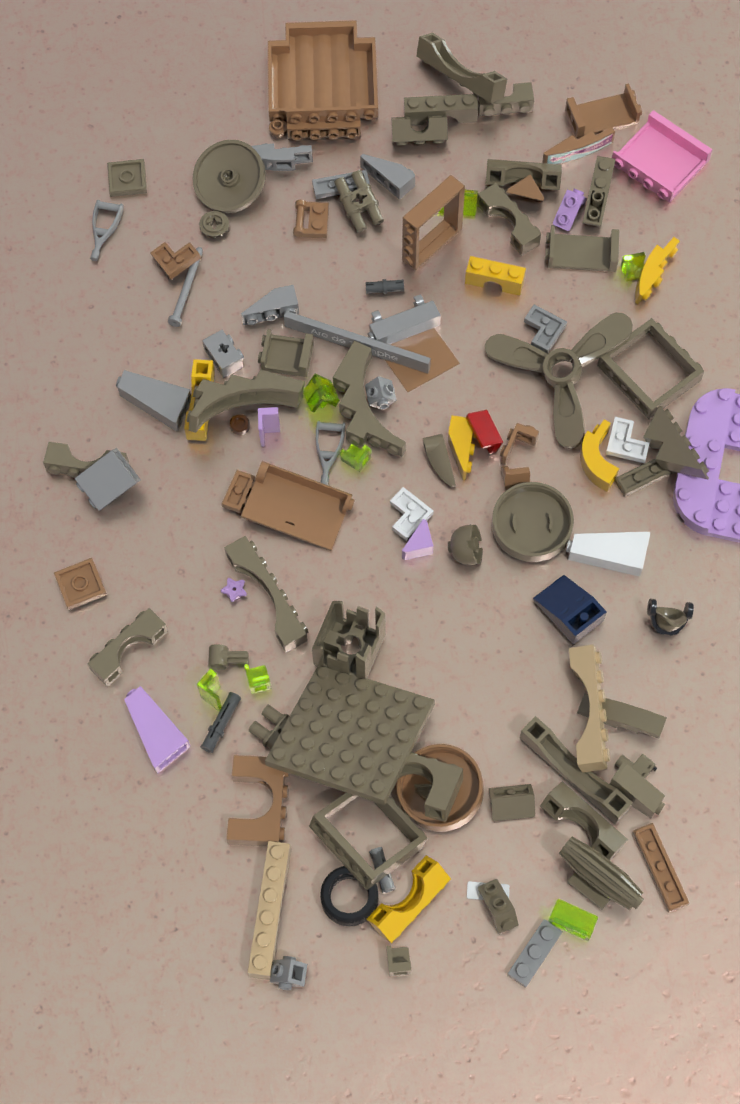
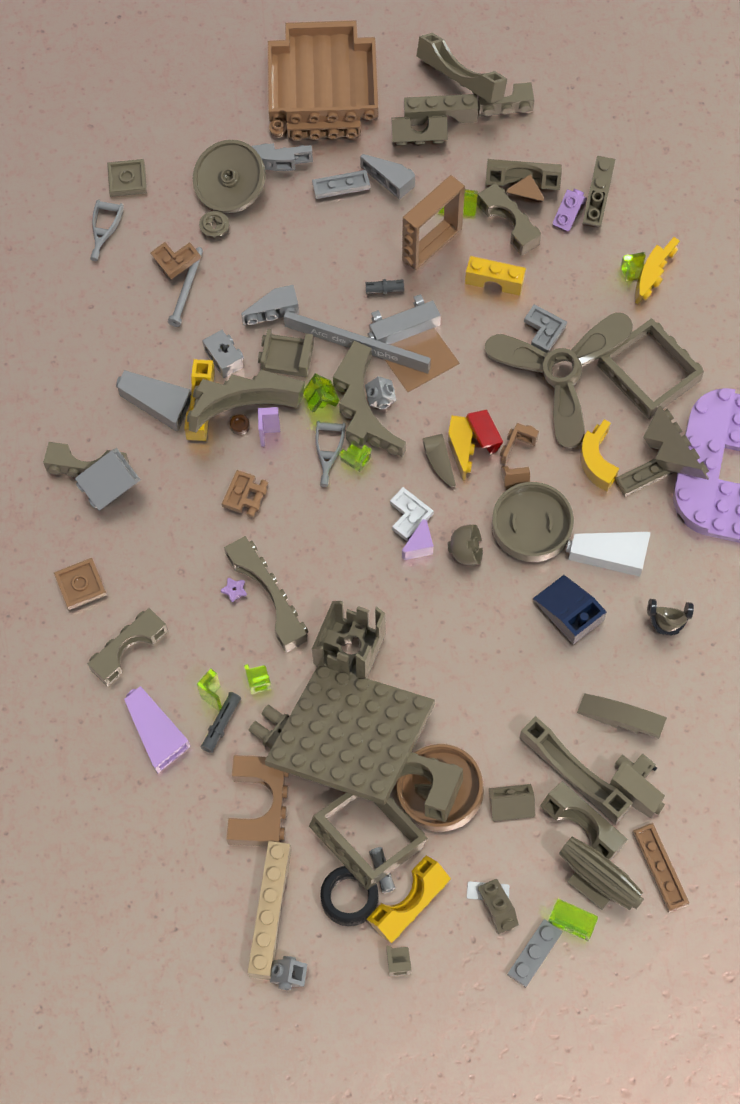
dark tan axle [208,644,249,670] -> none
medium nougat door [241,461,355,551] -> none
medium nougat plate [293,199,329,238] -> none
dark tan pin [334,170,384,233] -> none
slope [542,127,615,164] -> none
dark tan panel [545,225,619,272] -> none
medium nougat panel [565,84,642,139] -> none
tan arch [569,644,610,773] -> none
white plate [606,417,650,463] -> none
bright pink panel [612,110,713,203] -> none

